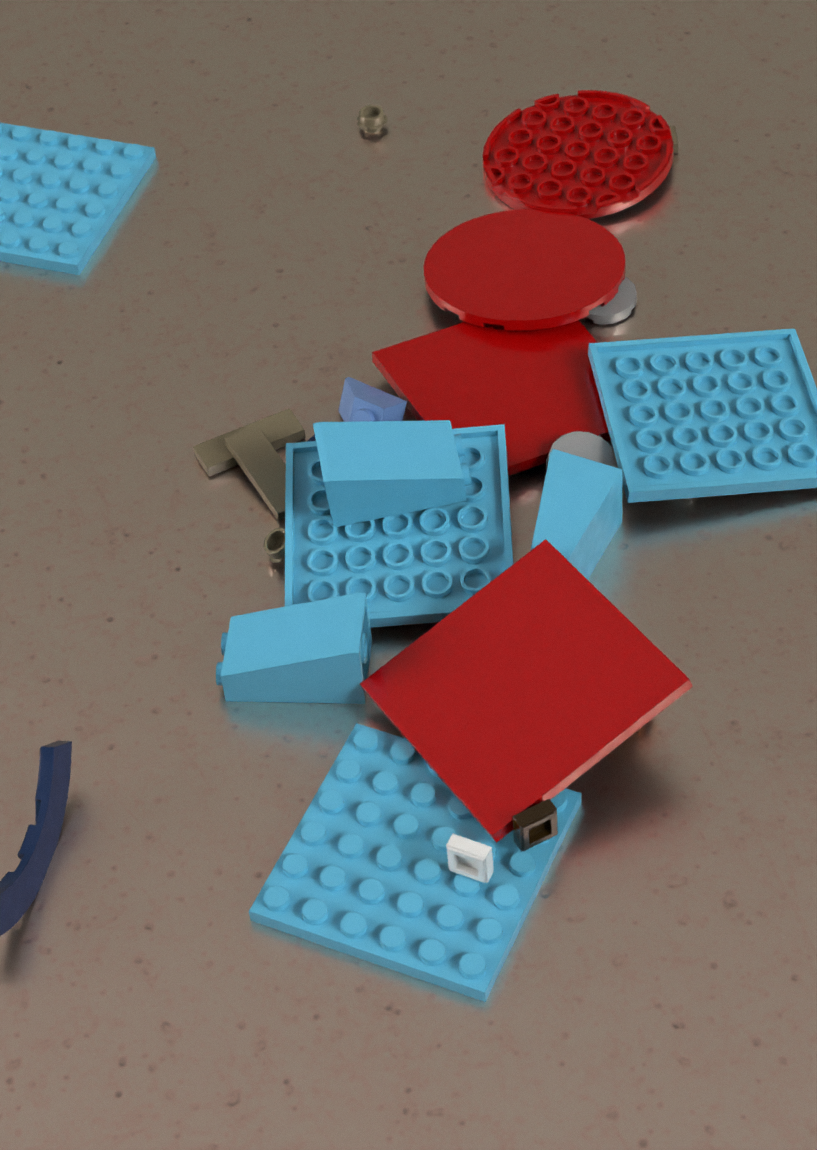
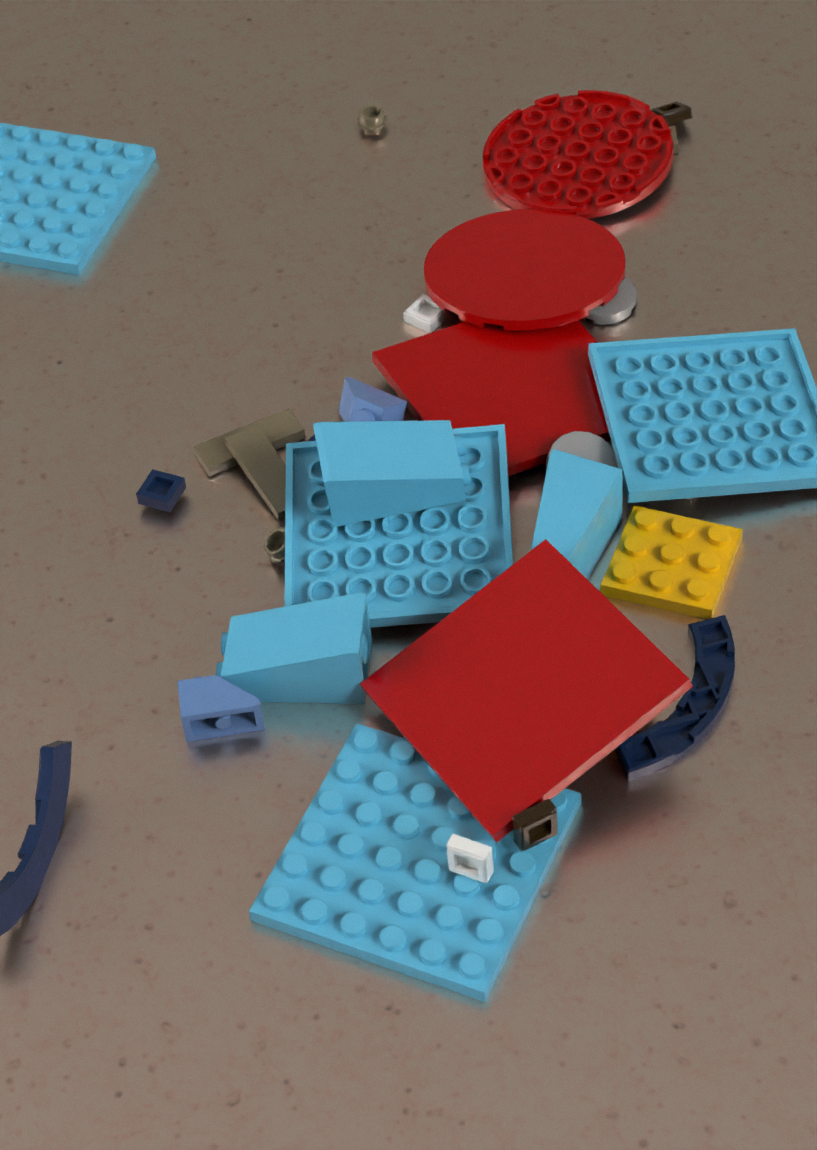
none -> dark blue plate [136,469,186,512]
none -> medium blue slope [177,675,265,742]
none -> white tile [403,294,451,333]
none -> yellow plate [600,505,743,620]
none -> dark blue tile [615,615,735,781]
none -> dark brown tile [651,101,692,125]

